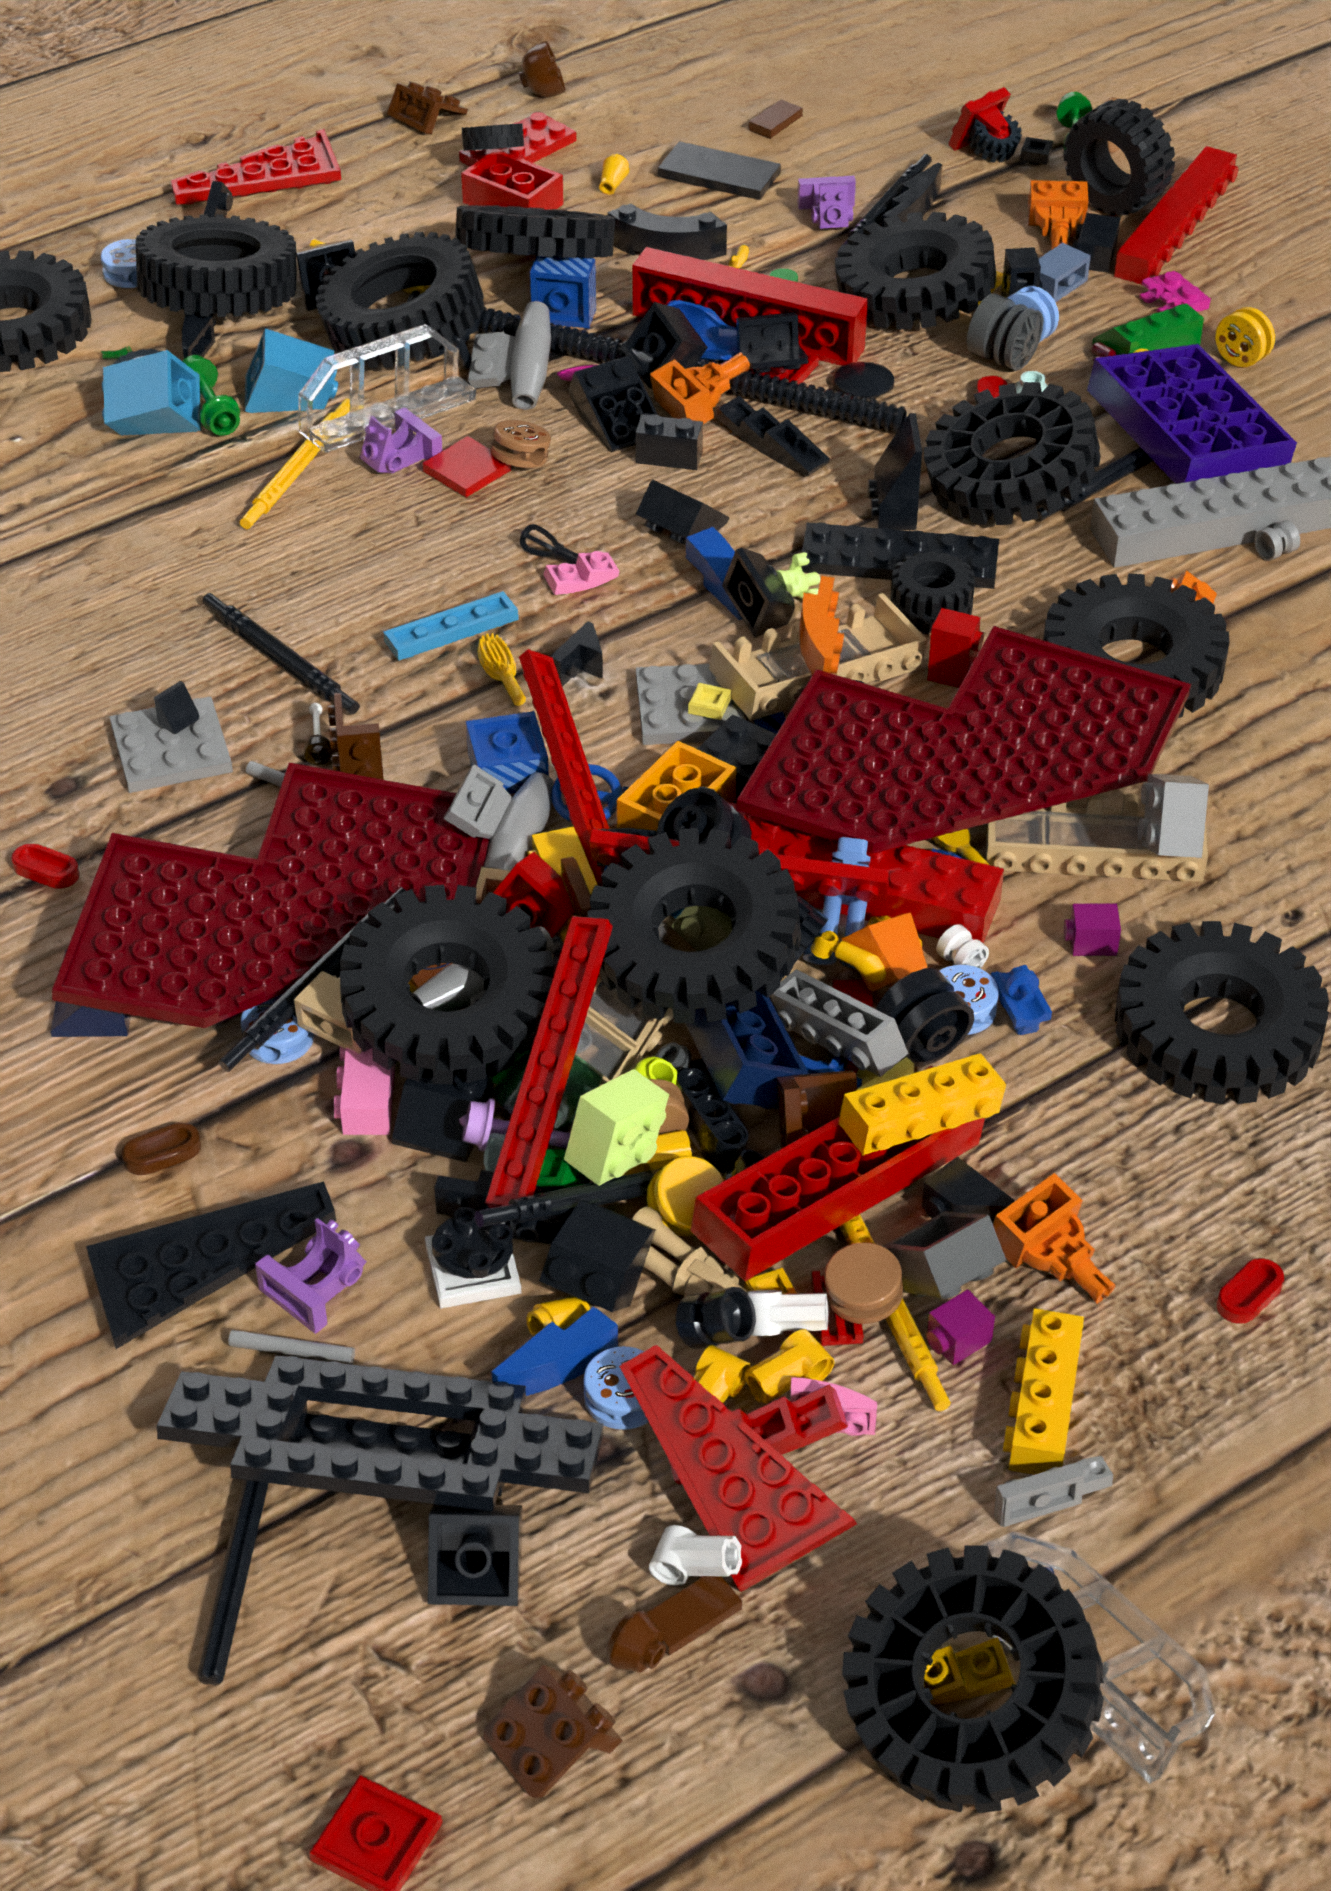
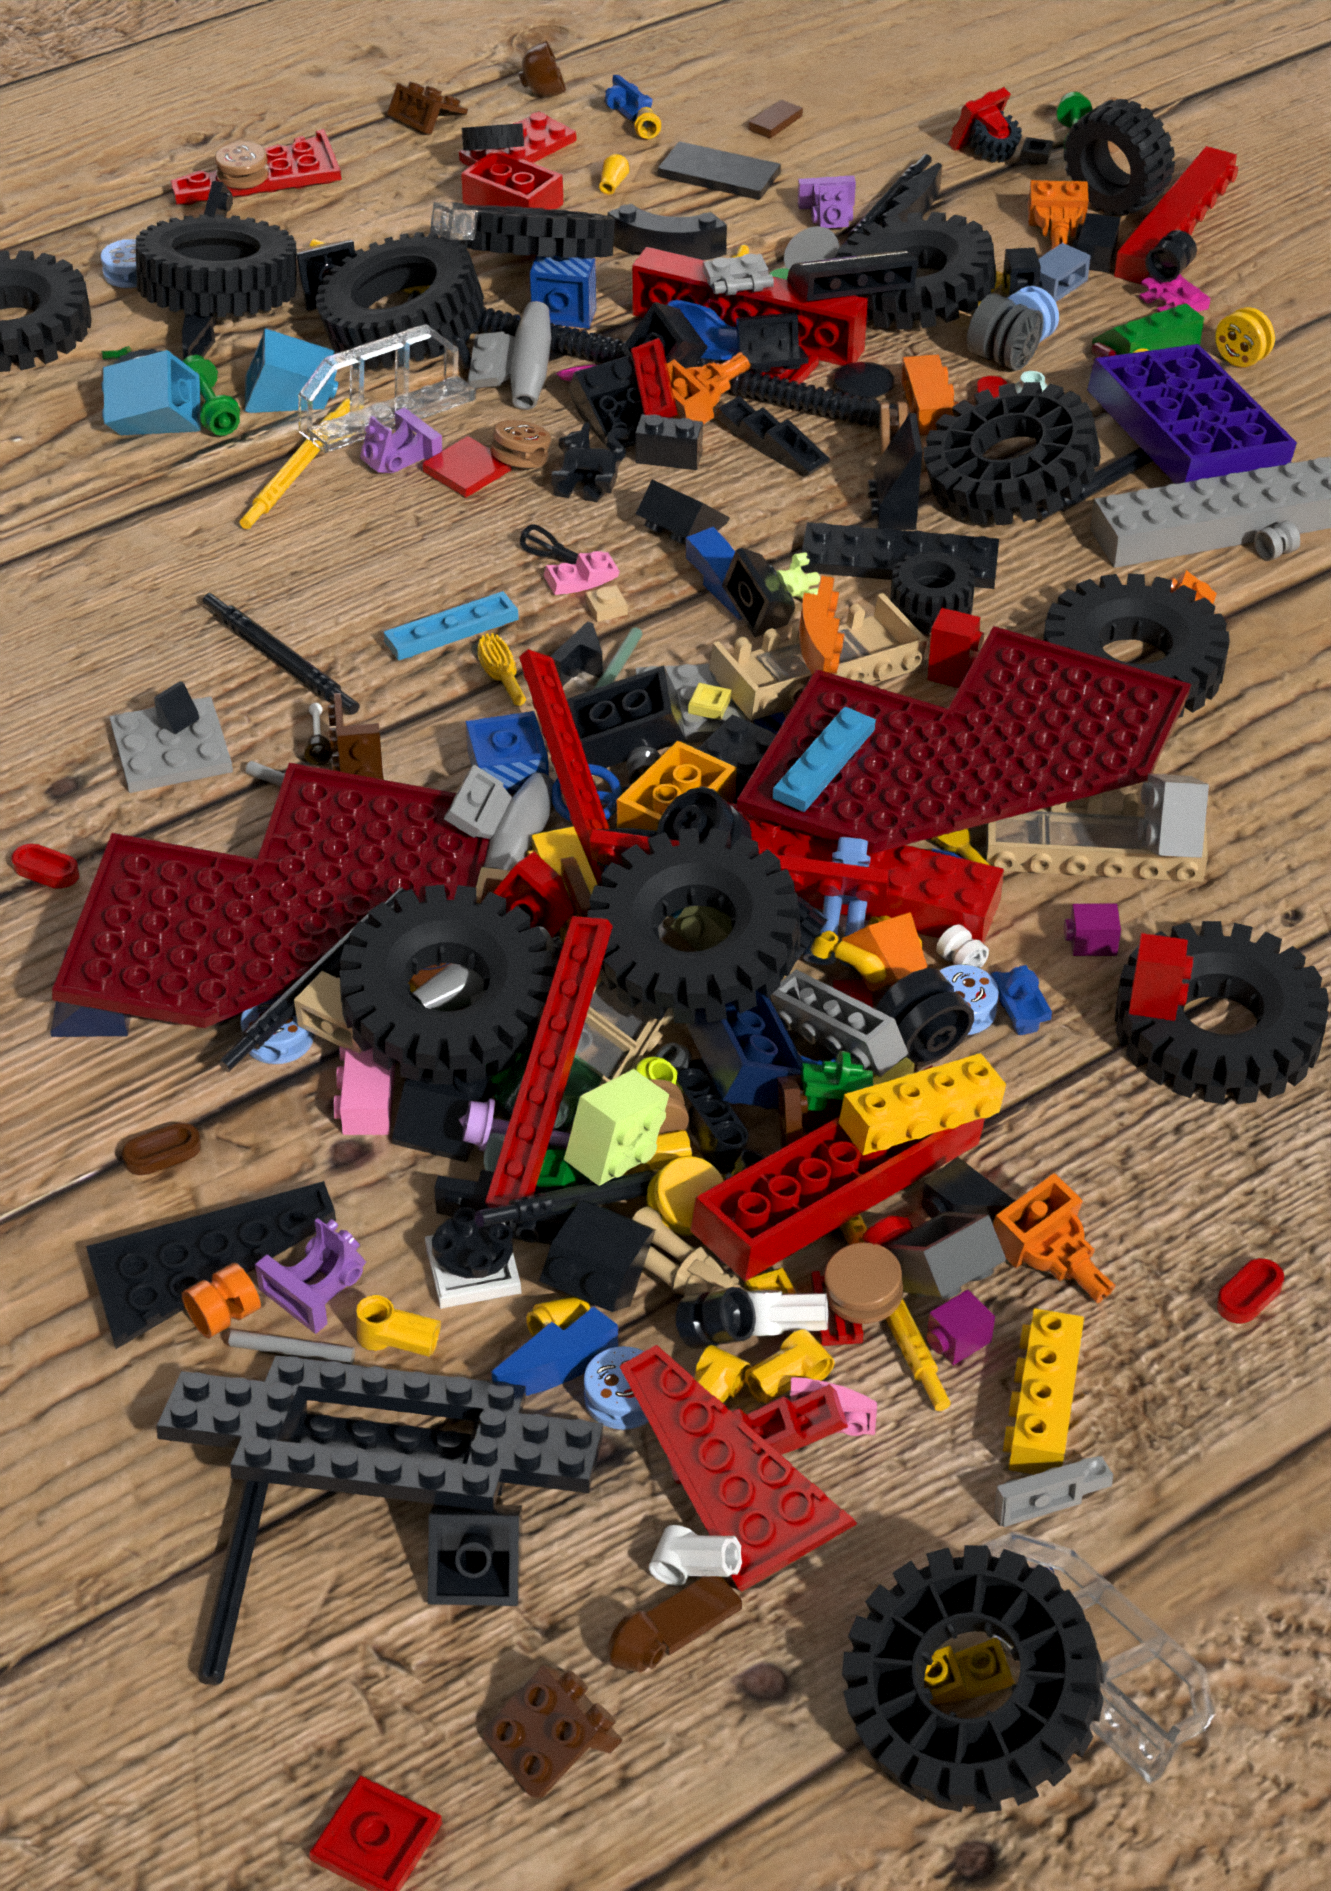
none -> orange wheel [182,1262,261,1339]
none -> medium nougat head [215,142,269,189]
none -> yellow piece [356,1295,441,1357]
none -> clear brick [430,202,478,240]
none -> black animal [551,422,632,502]
none -> black brick [567,665,686,768]
none -> tan plate [586,585,628,622]
none -> sand green bar [594,627,643,689]
none -> blue hips [604,75,653,121]
none -> dark grey wheel [626,746,660,785]
none -> red tile [631,338,678,418]
none -> yellow cone [634,107,662,139]
none -> light grey plate [703,254,774,296]
none -> dark azure plate [773,707,876,812]
none -> light grey piece [784,226,839,269]
none -> black brick [787,250,918,301]
none -> green hips [800,1051,873,1111]
none -> red tile [862,1215,914,1246]
none -> medium nougat head [879,402,908,457]
none -> orange brick [901,355,958,435]
none -> red brick [1129,933,1194,1021]
none -> black wheel [1145,230,1197,282]

